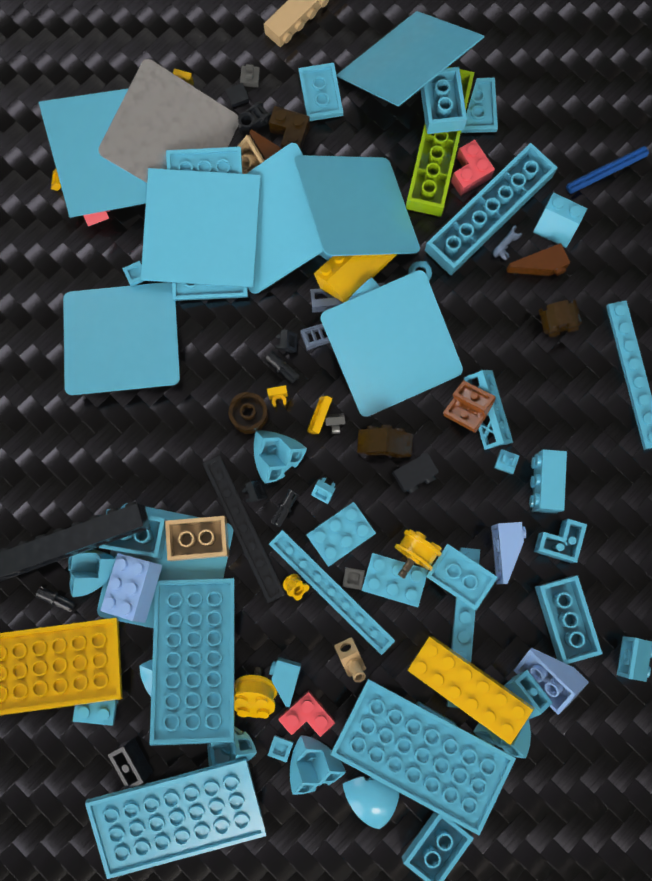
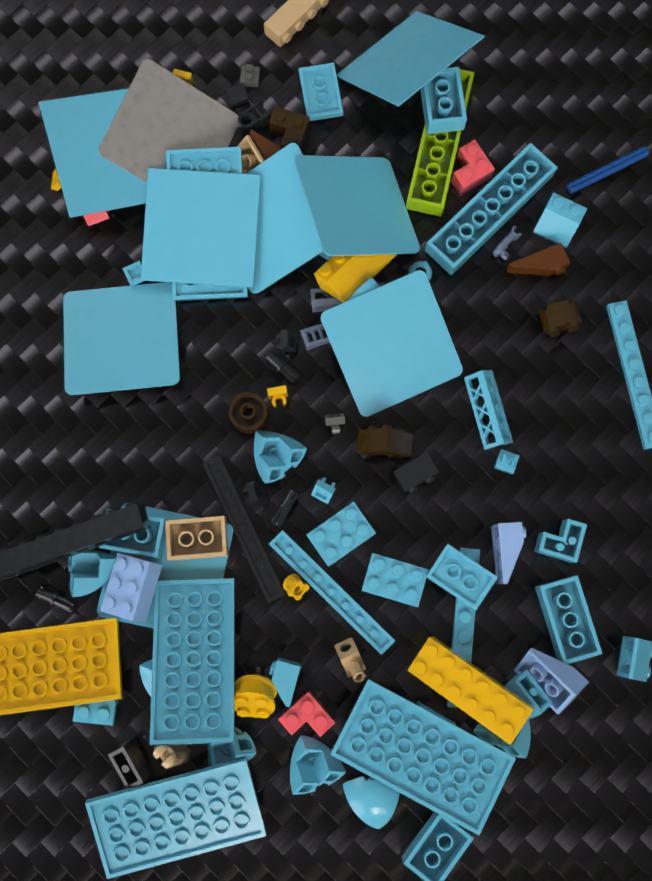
medium azure plate [267,735,293,762] -> none
yellow tile [307,396,332,434] -> none
dark grey tile [342,567,365,590] -> none
yellow wheel [395,529,442,579] -> none
dark orange slope [443,380,496,433] -> none
medium azure wing [461,78,498,133] -> none
medium azure brick [529,449,567,514] -> none
none -> tan piece [153,744,191,768]

